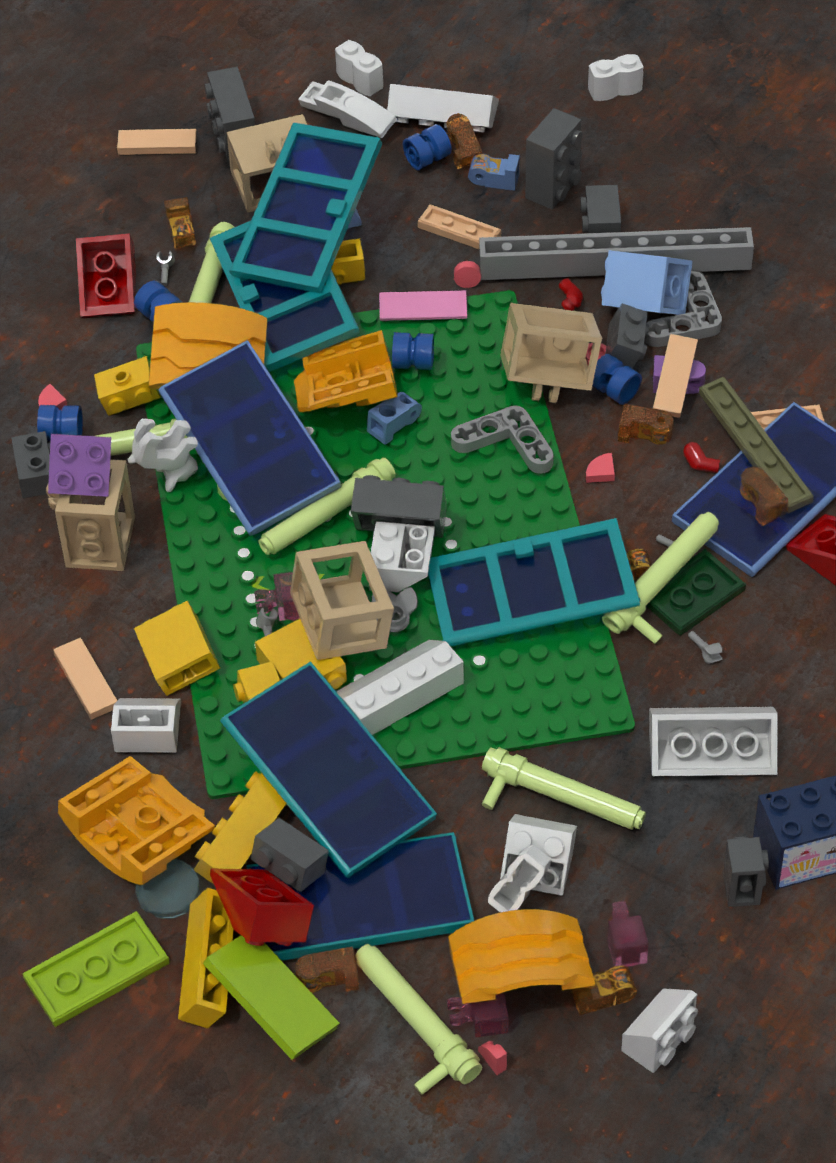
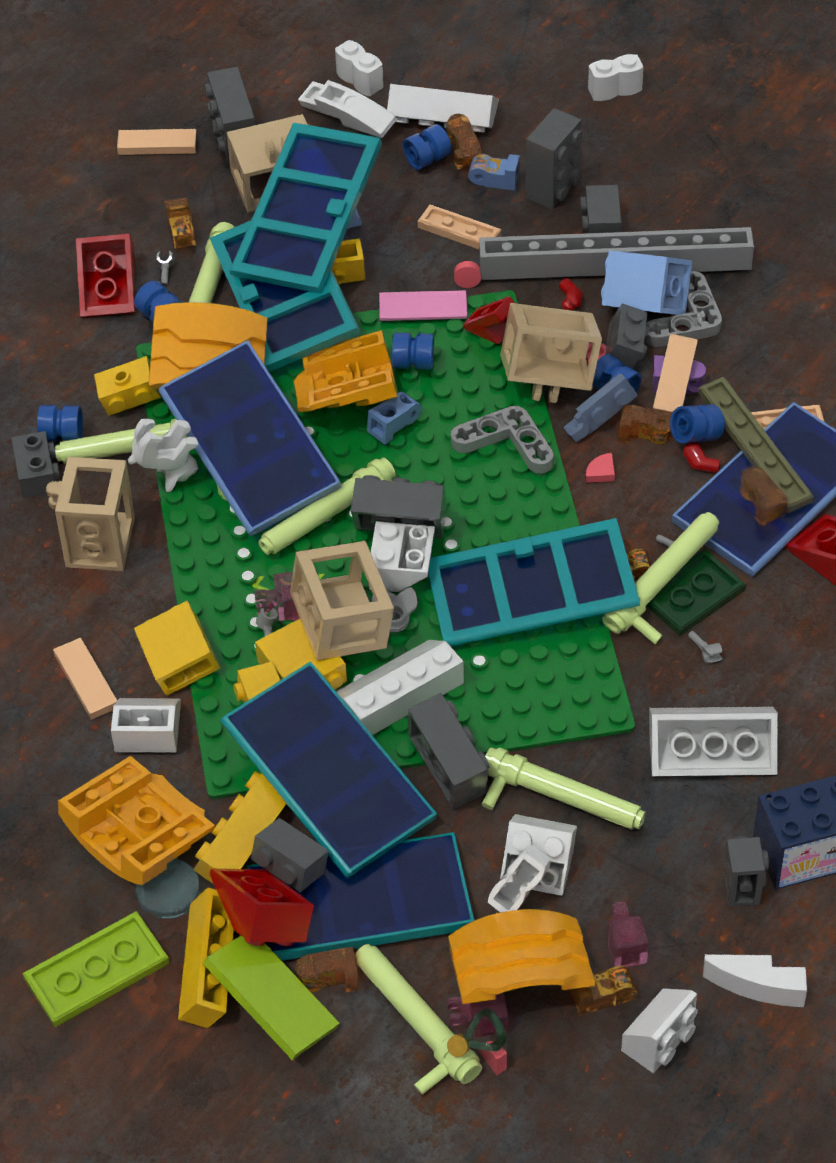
coral tile [38,384,67,410] -> none
medium lavender hinge [48,434,111,497] -> none
none -> dark grey brick [408,693,489,811]
none -> clear green piece [447,1008,506,1057]
none -> red slope [462,296,515,344]
none -> sand blue hinge [564,374,638,442]
none -> blue wheel [670,404,725,443]
none -> white slope [703,954,807,1007]

